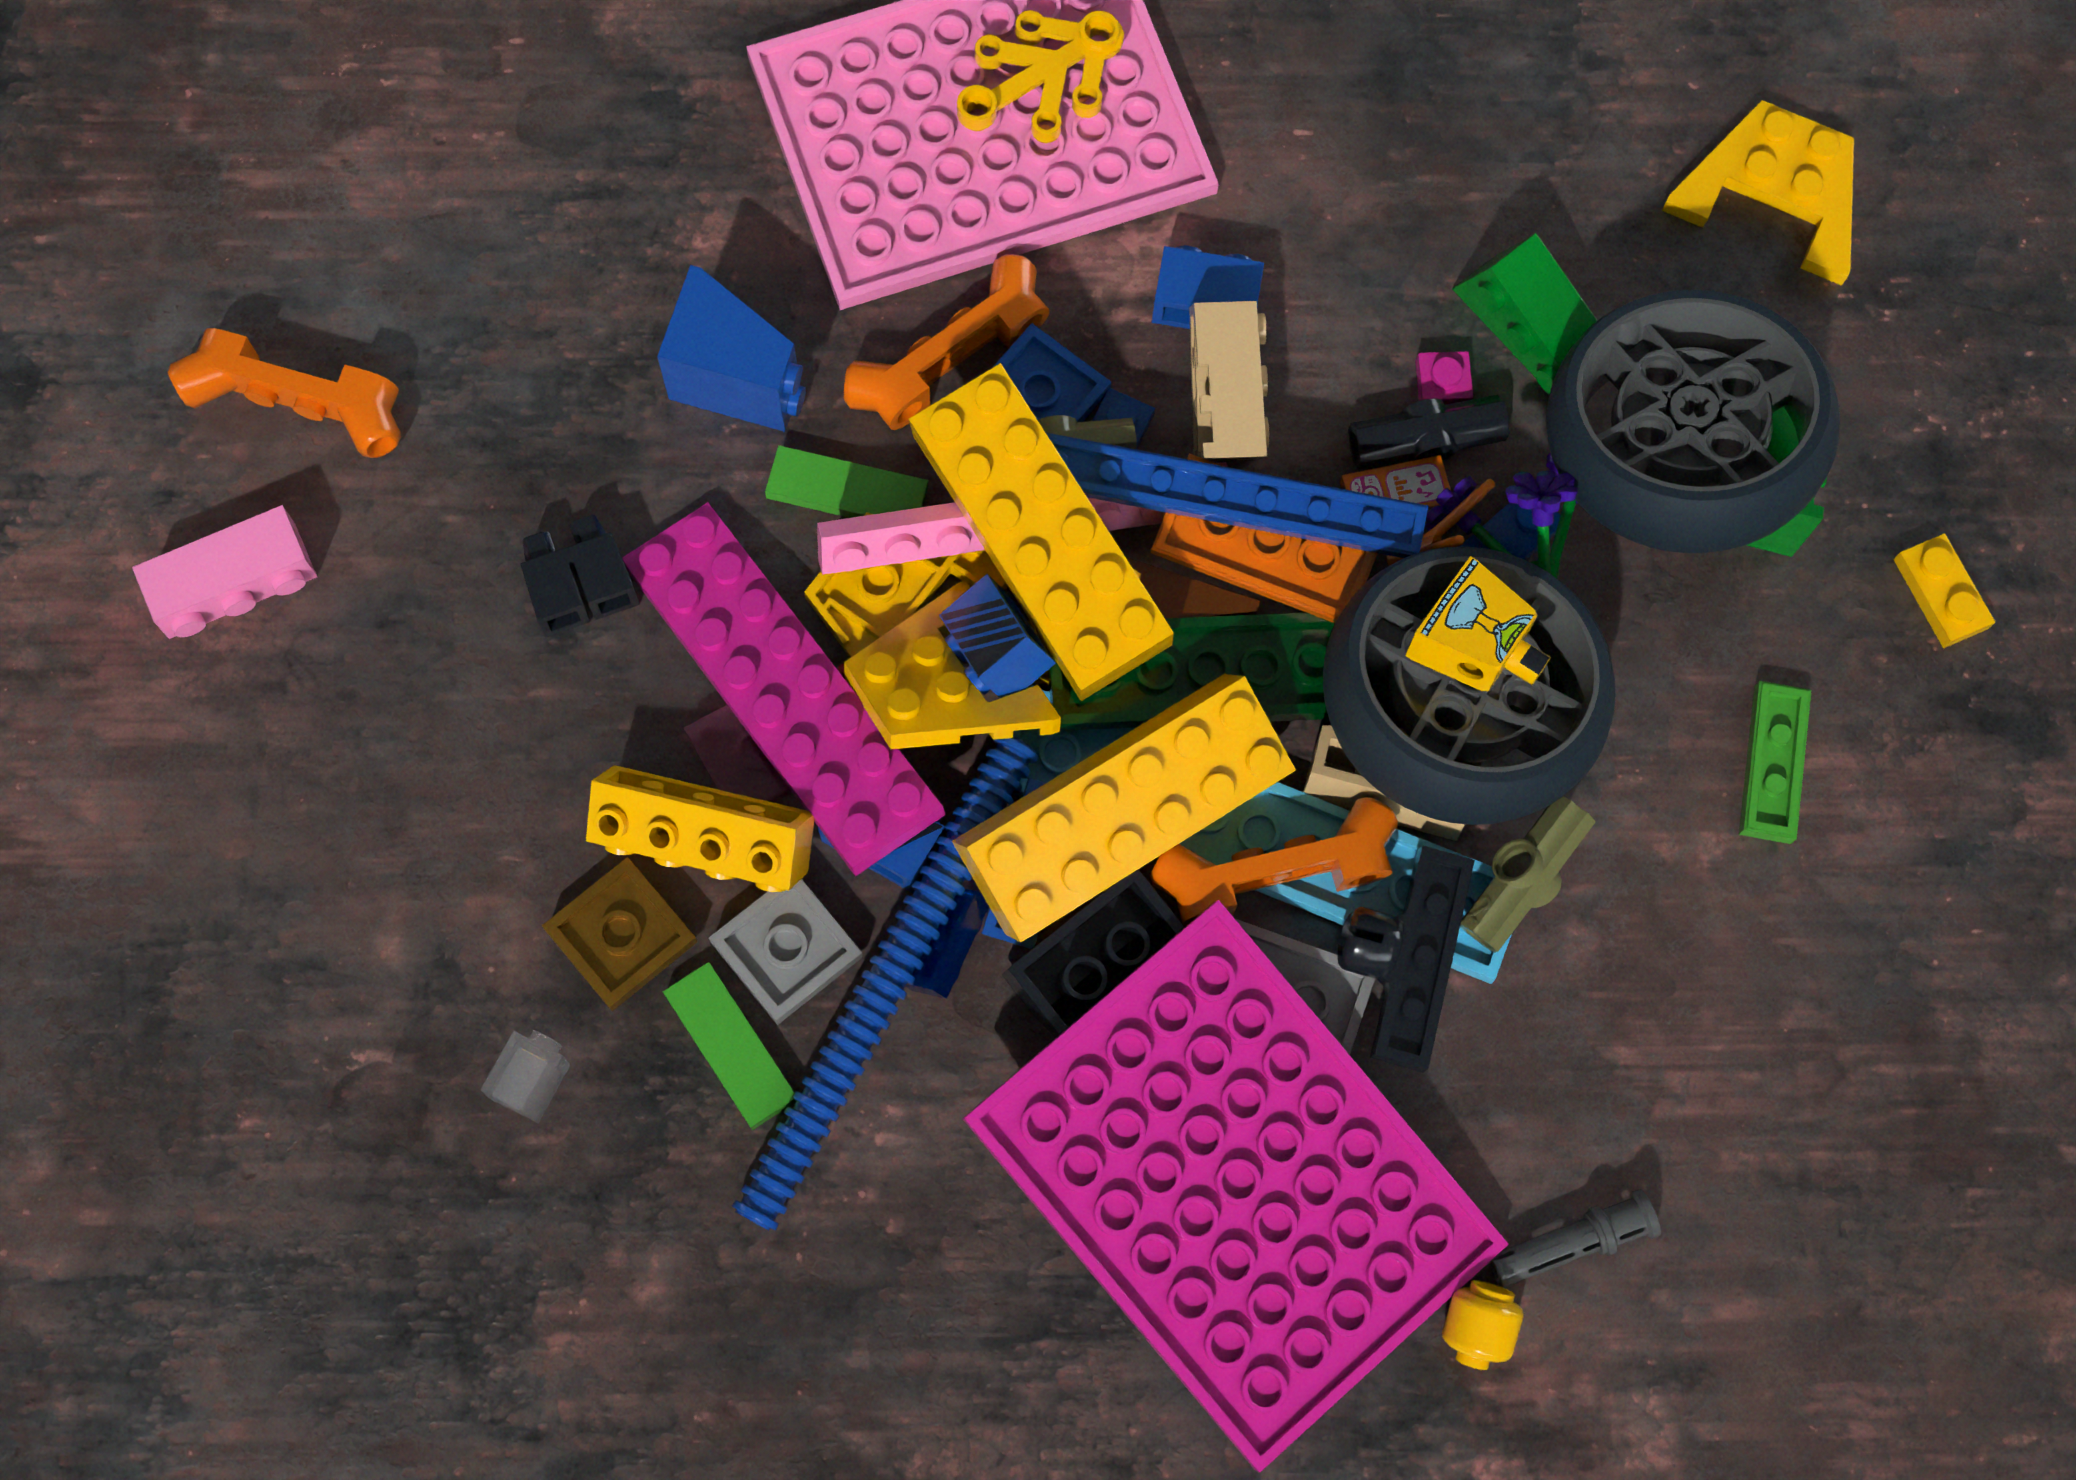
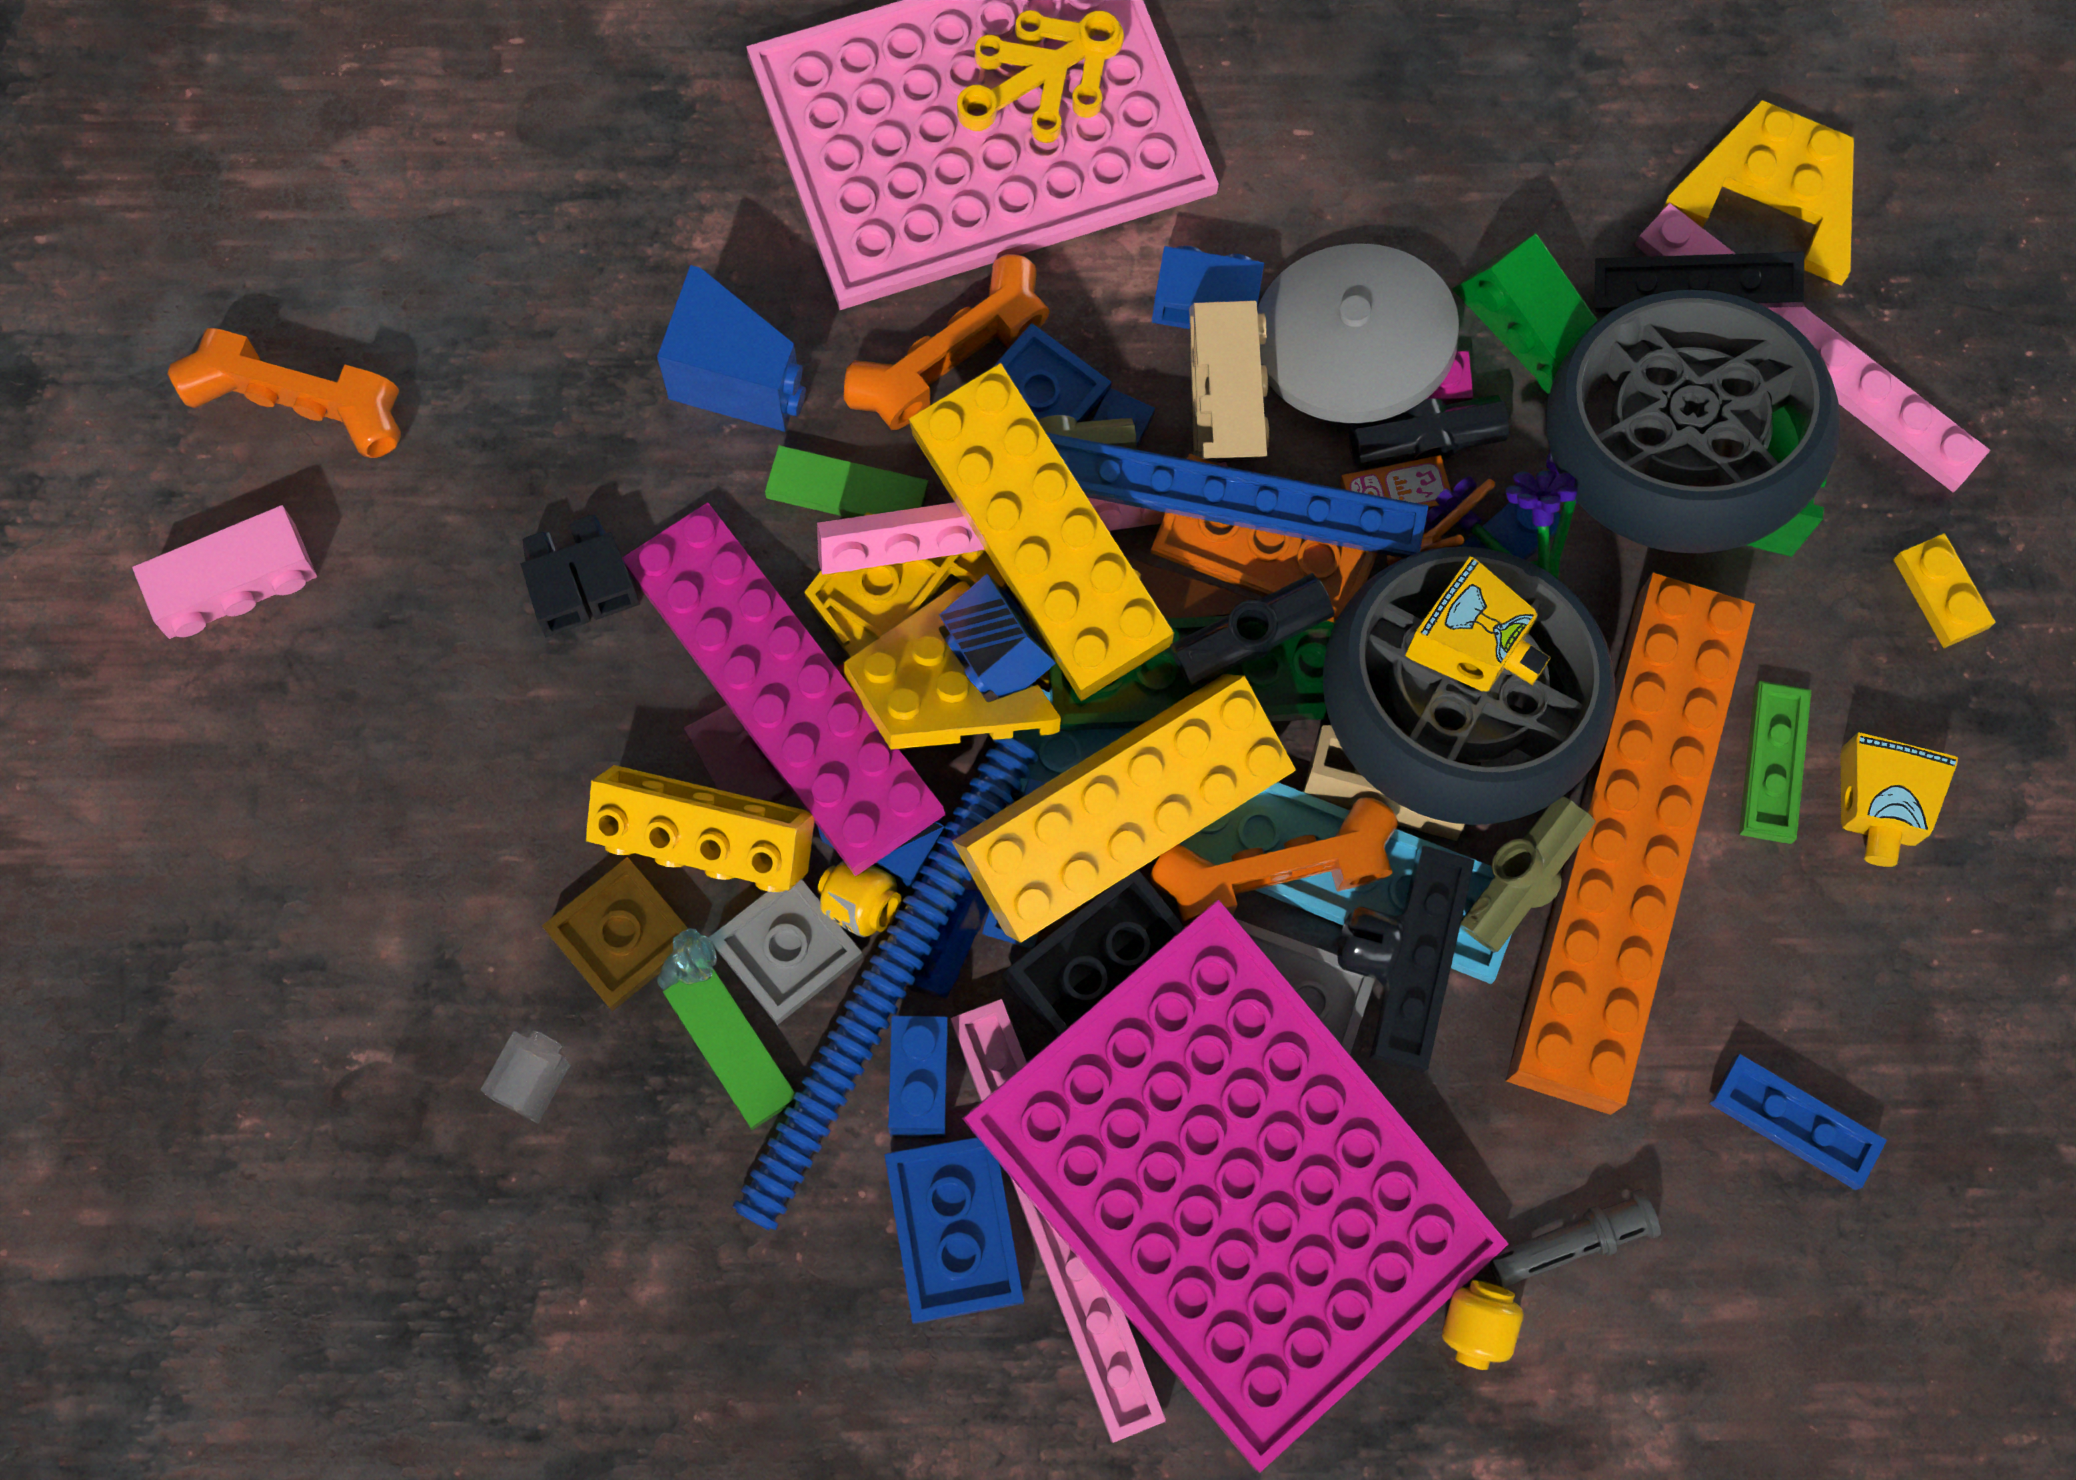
none -> clear light blue plate [657,928,717,990]
none -> yellow head [818,861,901,937]
none -> blue plate [884,1137,1024,1324]
none -> blue brick [888,1016,948,1138]
none -> bright pink plate [951,999,1166,1443]
none -> black piece [1170,573,1335,689]
none -> light grey dish [1257,243,1459,423]
none -> orange brick [1506,573,1755,1115]
none -> black plate [1594,252,1804,312]
none -> bright pink plate [1635,203,1990,493]
none -> blue plate [1709,1054,1887,1190]
none -> yellow torso [1840,732,1958,867]

